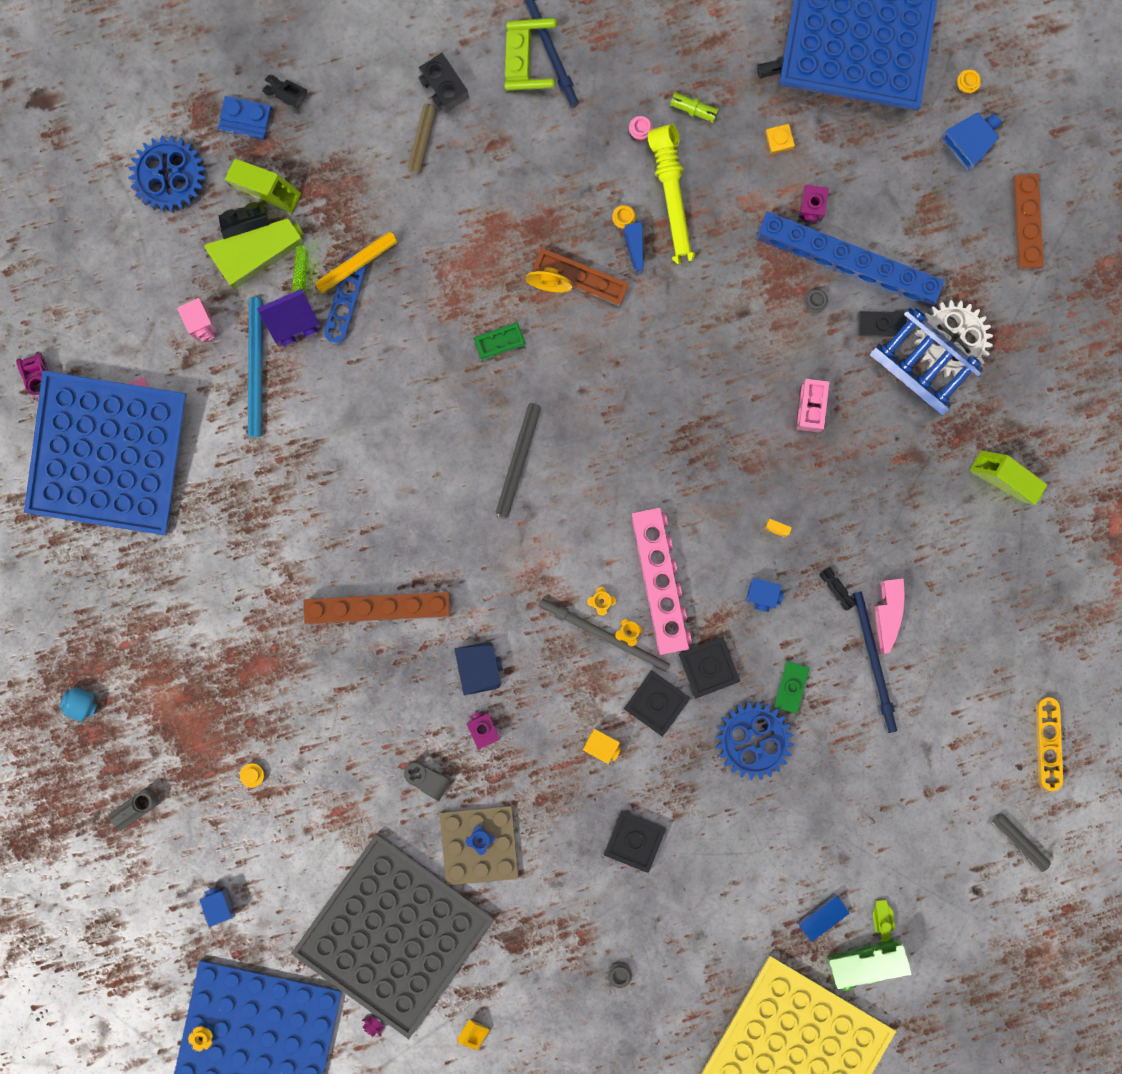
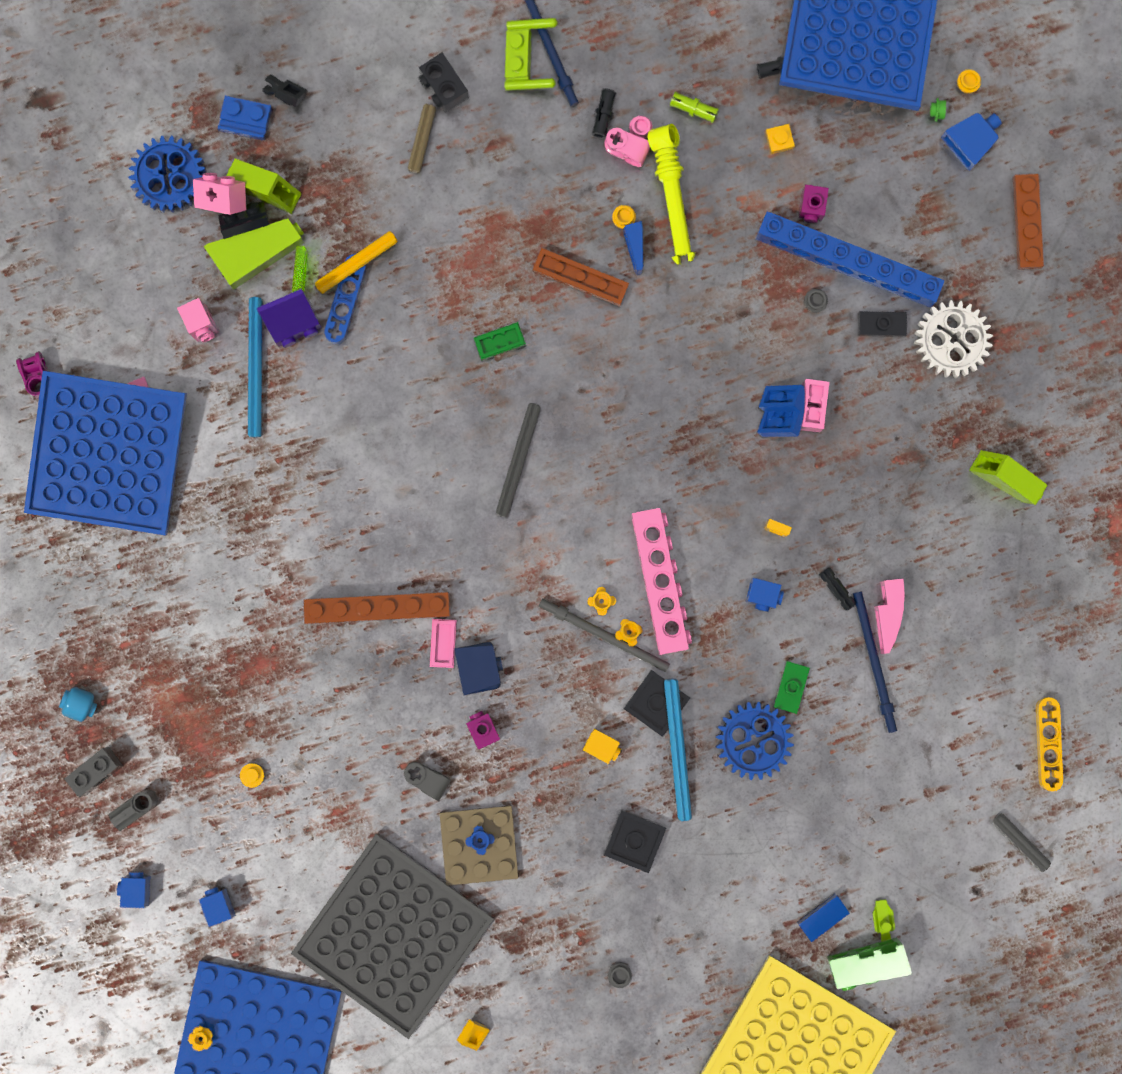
magenta plate [361,1015,384,1038] -> none
yellow dish [526,267,573,292] -> none
black plate [678,637,740,699] -> none
blue fence [870,308,983,416] -> none
none -> dark grey brick [64,747,124,798]
none -> blue brick [117,871,151,908]
none -> bright pink brick [193,173,246,215]
none -> bright pink tile [430,619,457,668]
none -> black pin [591,89,616,139]
none -> bright pink piece [604,128,650,167]
none -> dark azure axle [664,678,692,821]
none -> blue slope [757,385,805,437]
none -> bright green plate [930,98,946,122]

